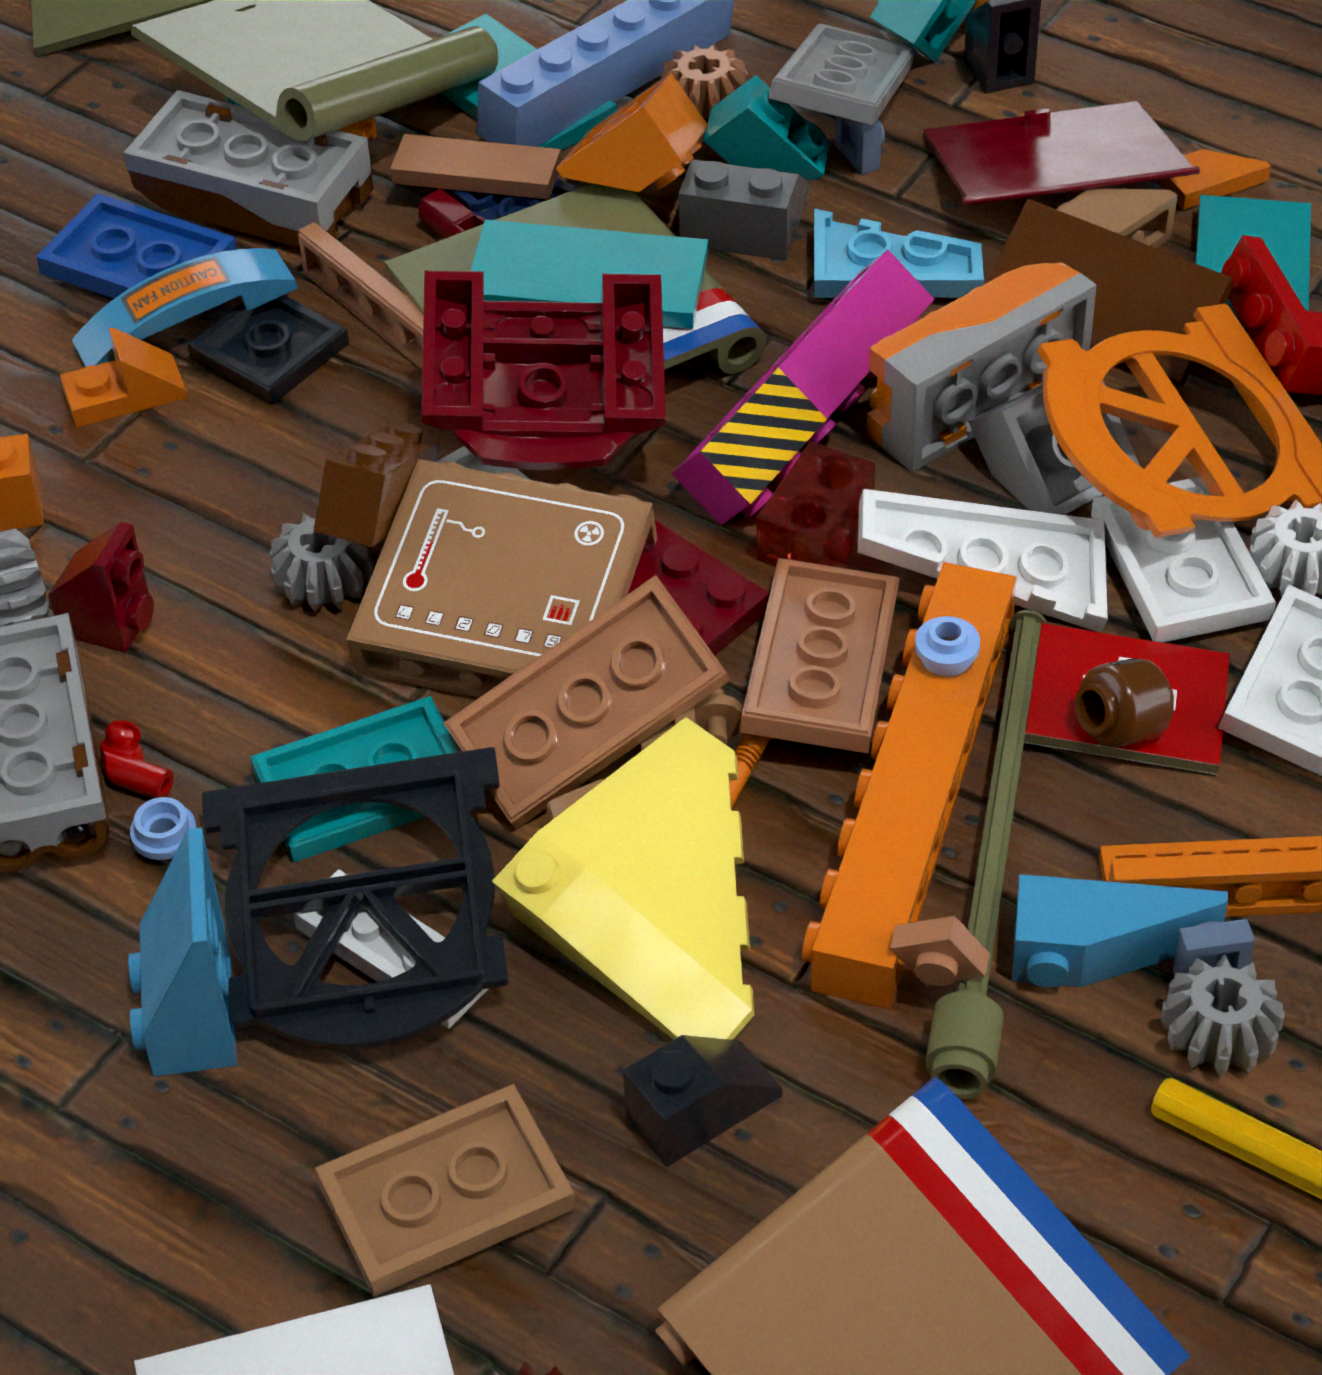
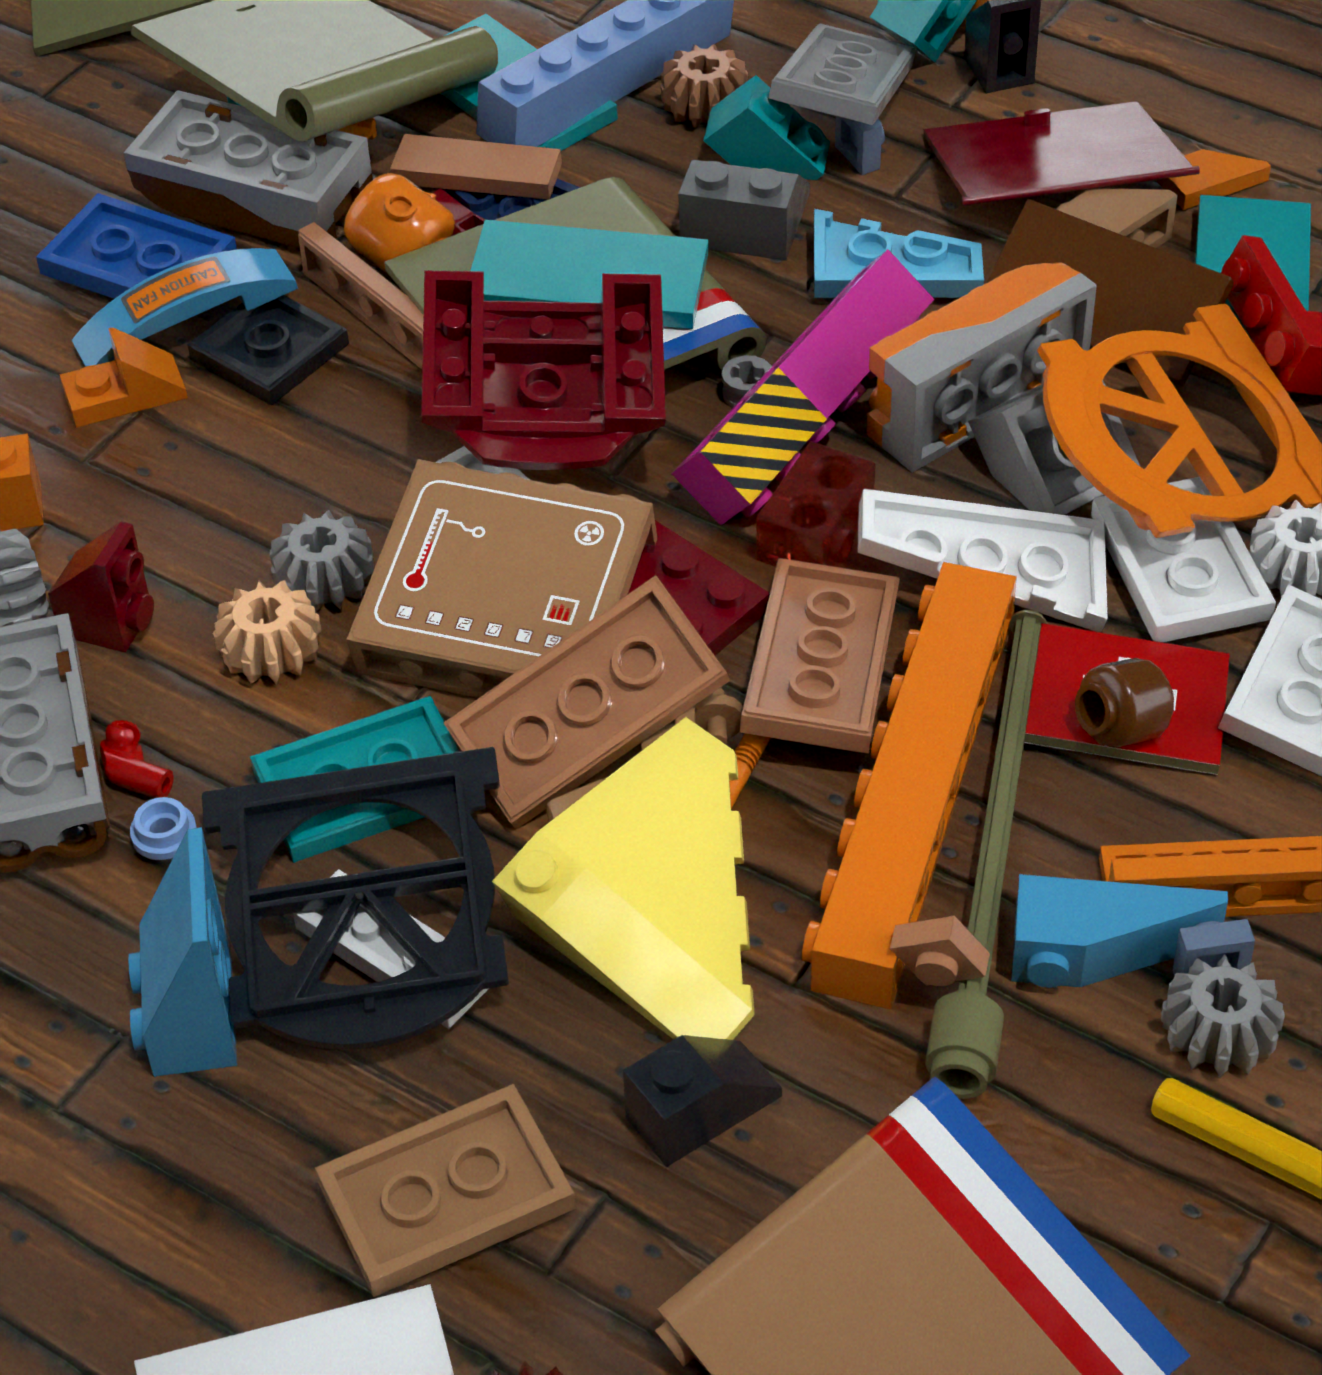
reddish brown brick [313,422,440,547] -> none
orange slope [556,73,707,192] -> none
light blue plate [915,616,980,677] -> none
none -> light nougat gear [213,580,322,685]
none -> orange piece [344,173,455,276]
none -> light grey bush [722,355,771,408]

